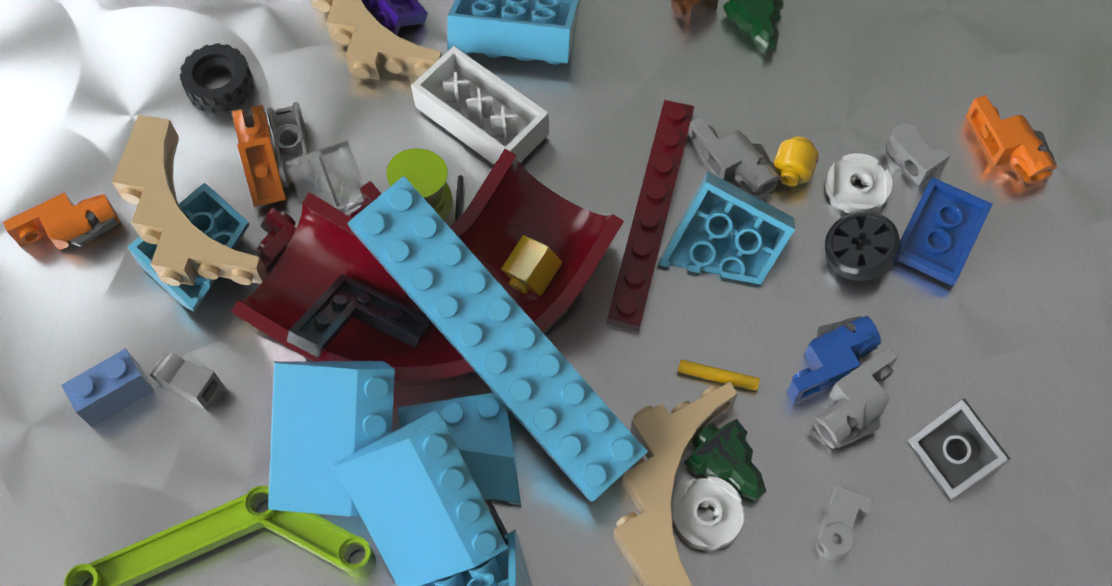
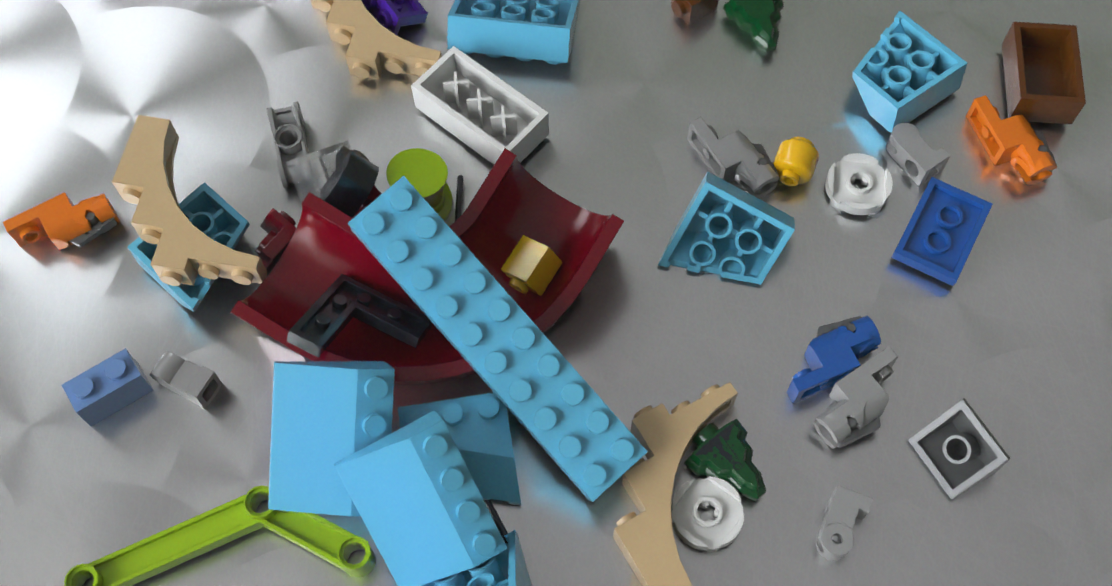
black tyre [180,43,253,113] -> none
orange plate [232,105,287,207] -> none
dark red plate [607,100,695,331] -> none
yellow piece [678,359,760,391] -> none
black wheel [824,211,901,281] -> none
none -> black brick [320,146,379,218]
none -> medium azure wedge [852,11,967,133]
none -> reddish brown piece [1002,22,1086,124]

